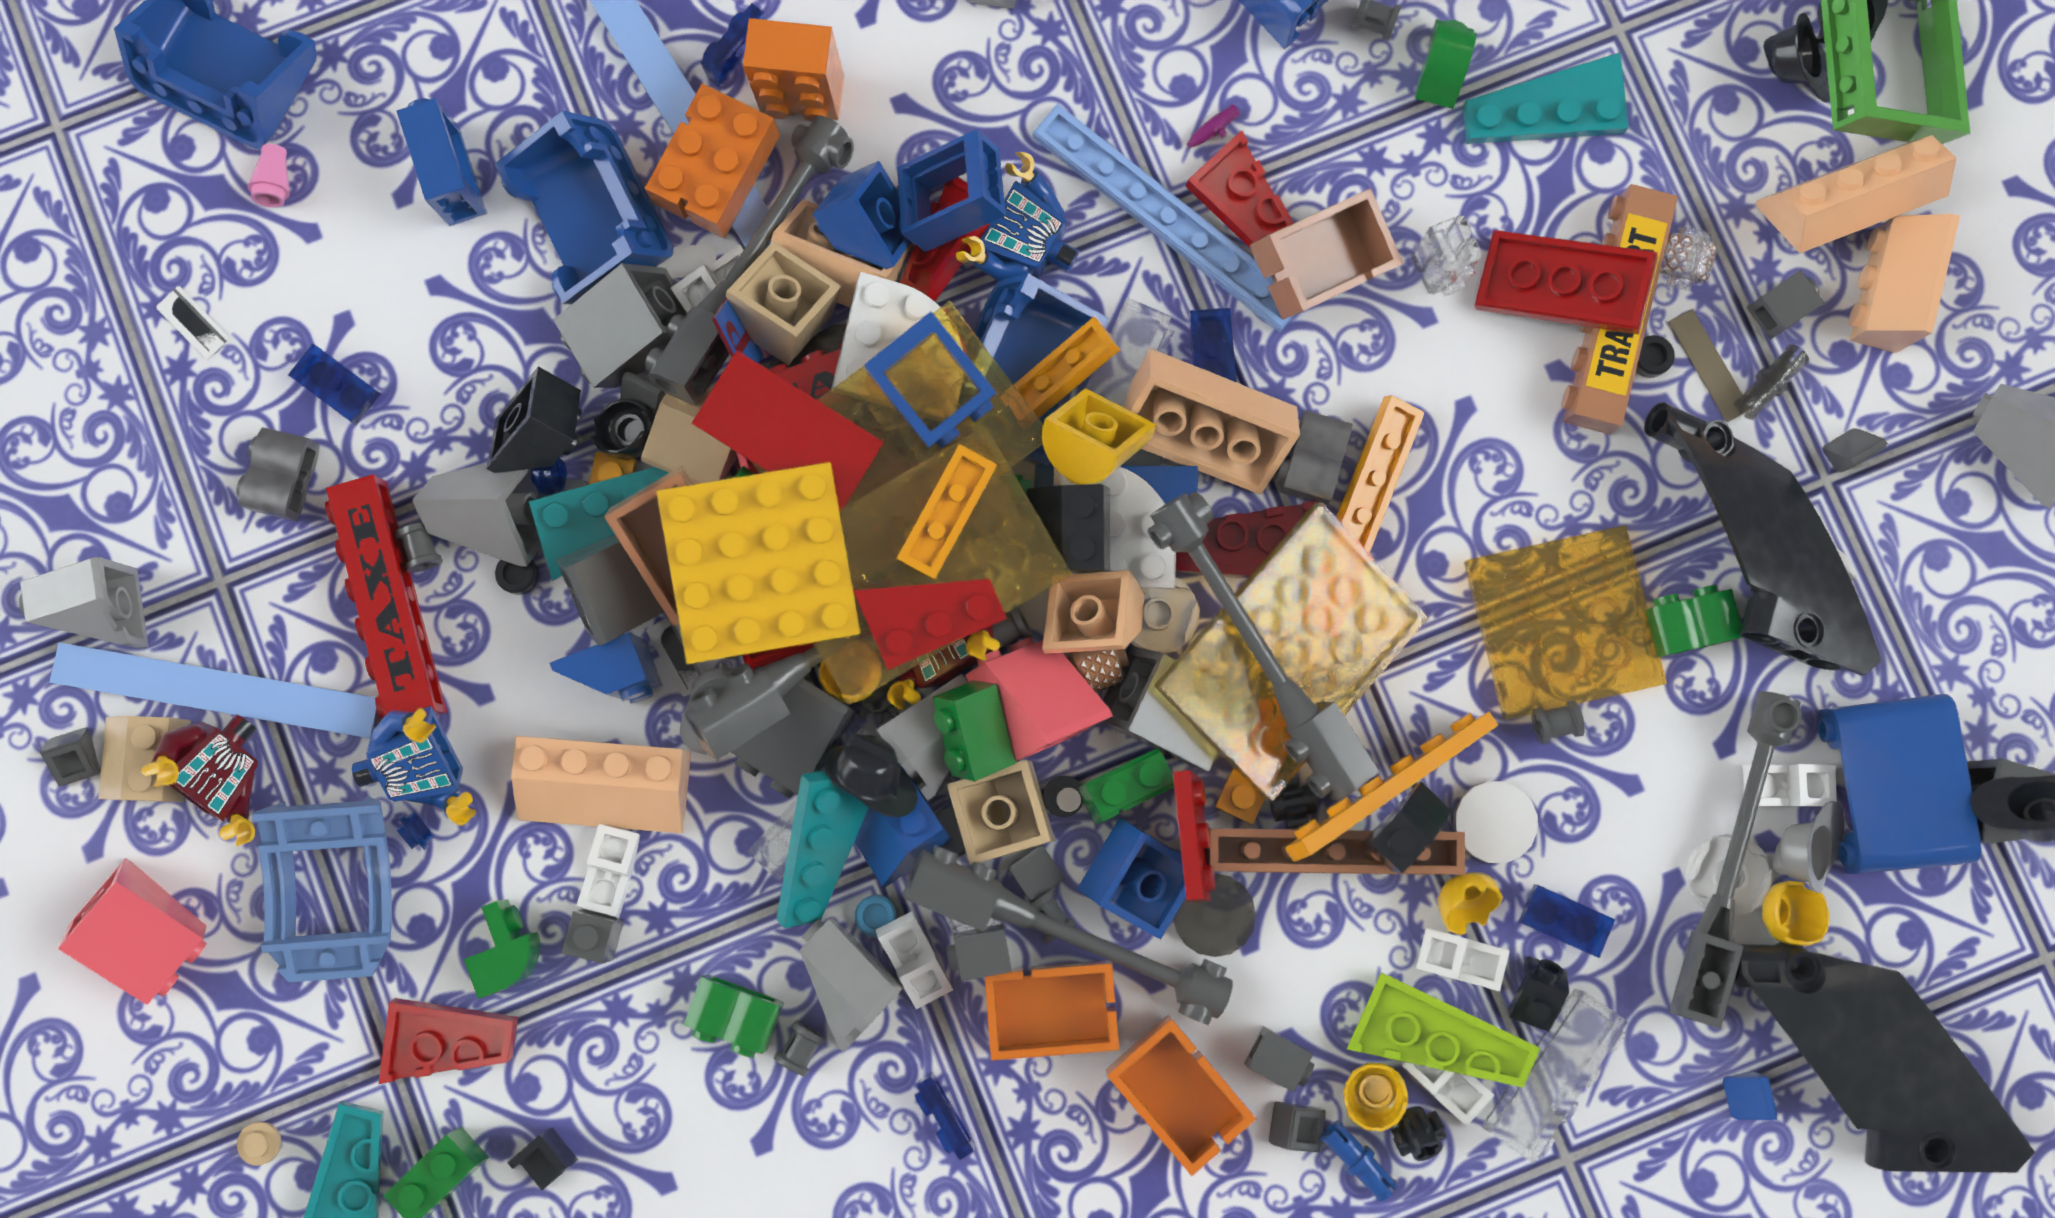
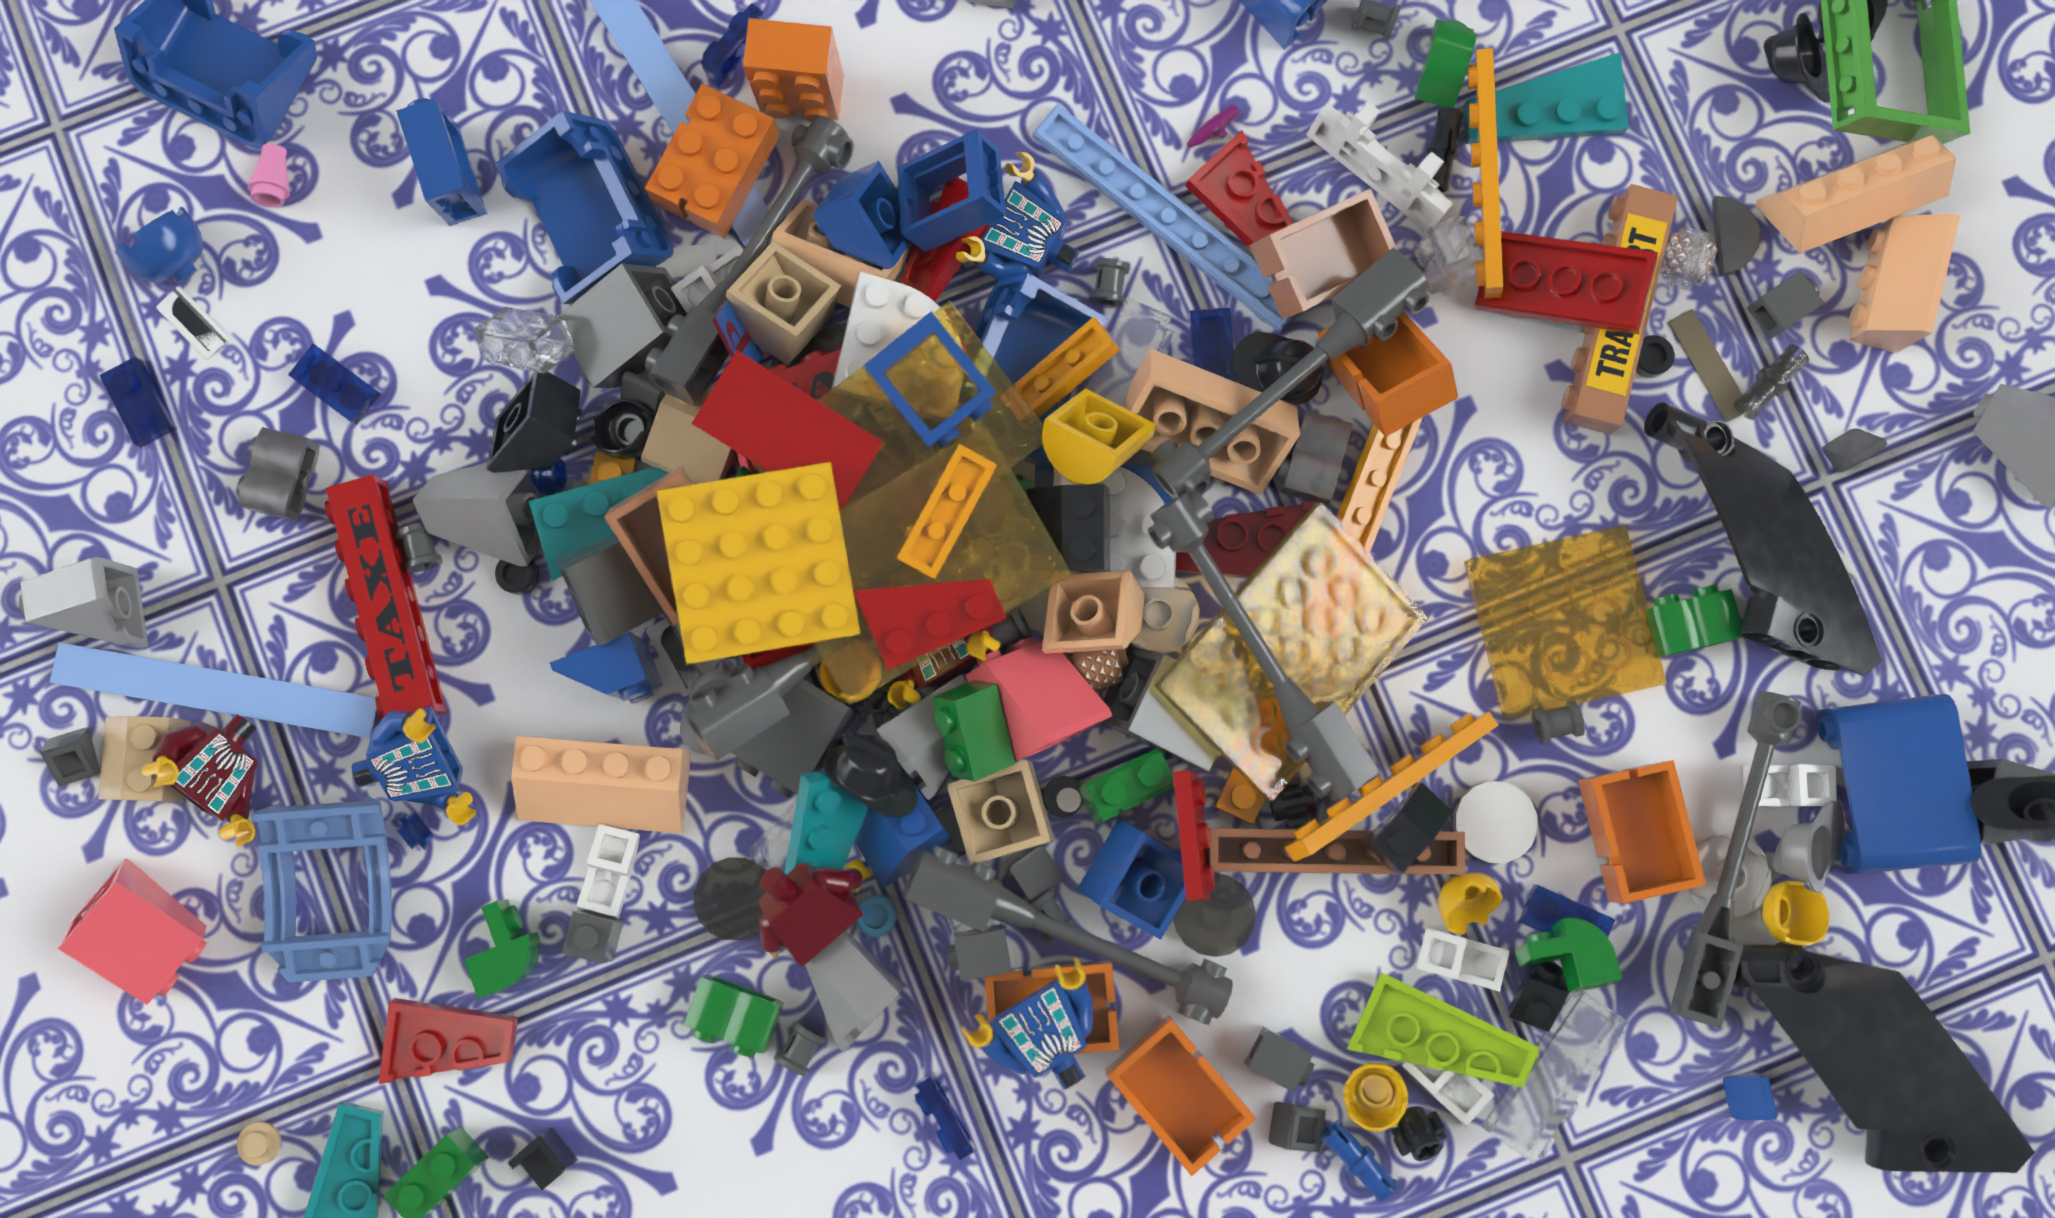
white slope [876,911,953,1009] -> none
none -> clear blue plate [99,356,177,448]
none -> blue cylinder [115,207,204,284]
none -> clear brick [474,307,575,374]
none -> clear smoke tile [693,857,767,940]
none -> dark red torso [758,859,873,967]
none -> torso [961,957,1093,1090]
none -> dark grey bush [1089,258,1130,308]
none -> dark grey bar [1149,248,1430,499]
none -> black piece [1232,332,1326,405]
none -> white hinge [1306,101,1453,234]
none -> orange piece [1318,312,1458,437]
none -> black pin [1427,107,1464,193]
none -> light orange plate [1468,48,1503,299]
none -> green brick [1515,918,1623,993]
none -> orange piece [1578,760,1706,904]
none -> dark grey tile [1712,196,1760,277]

